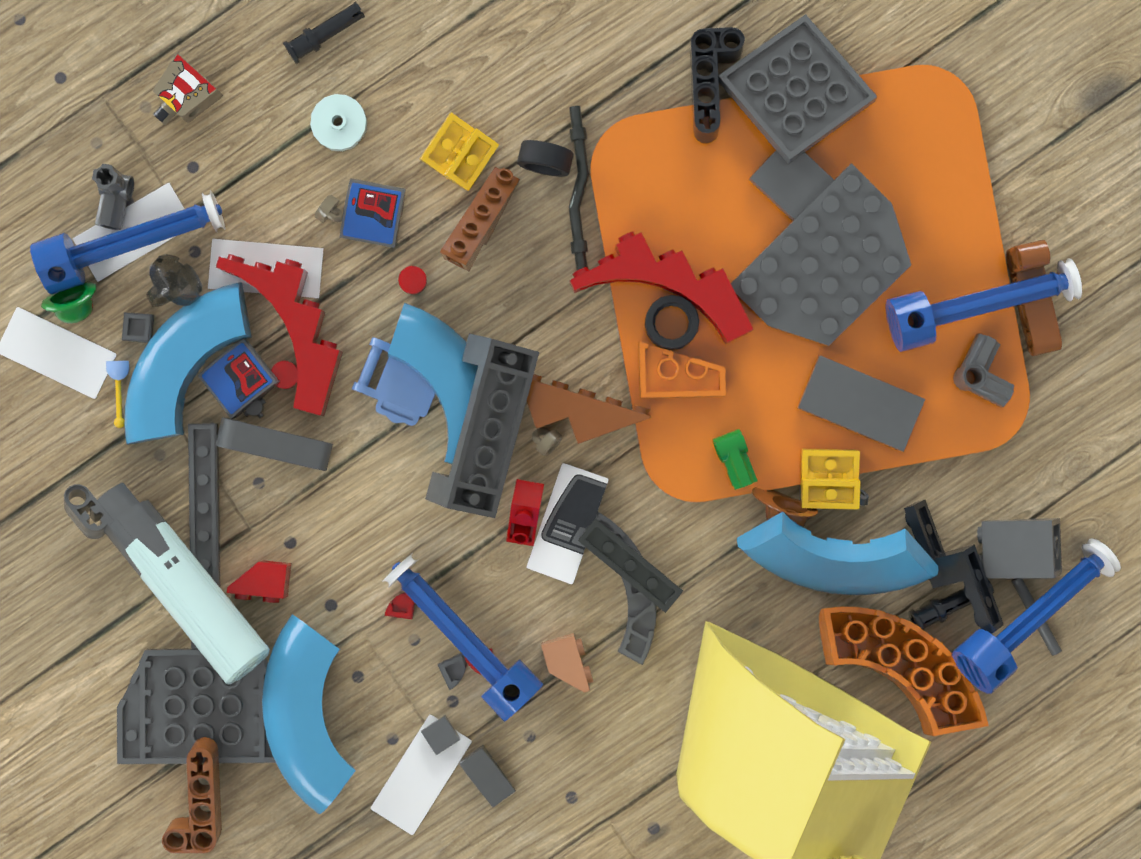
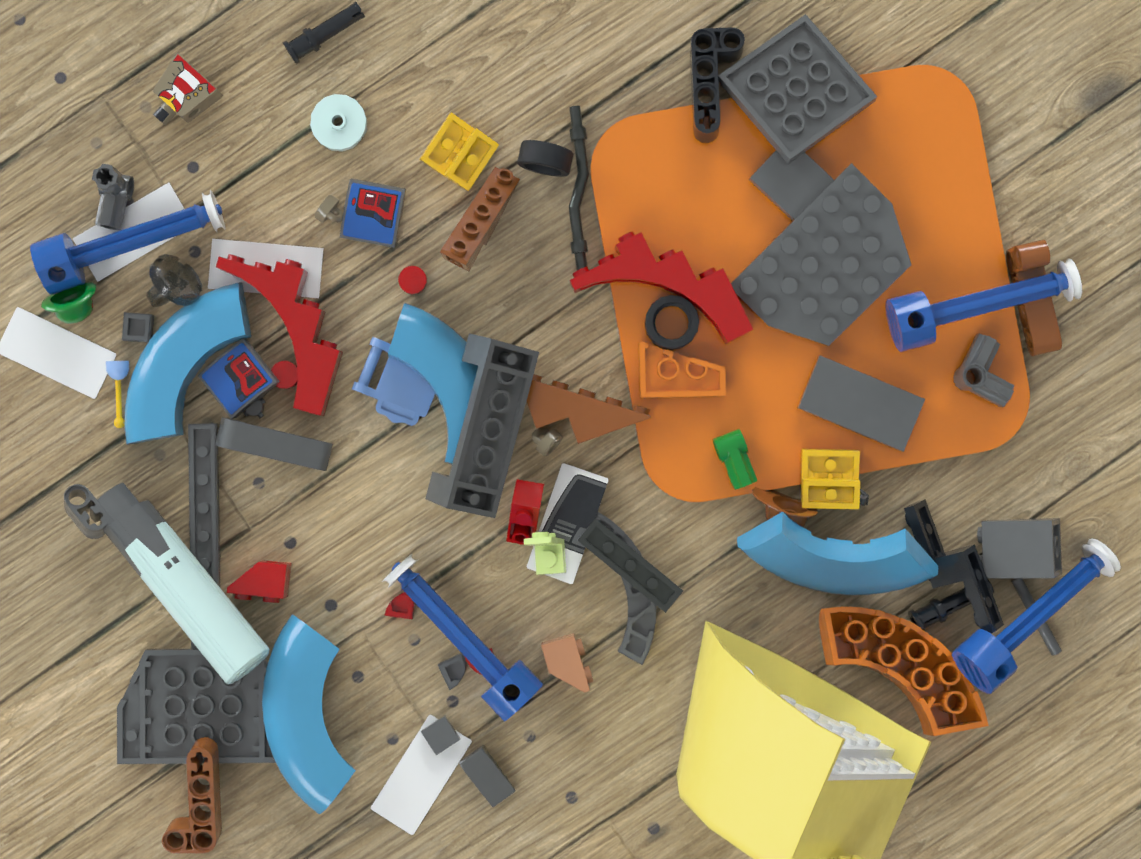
none -> yellowish green bracket [524,532,566,575]

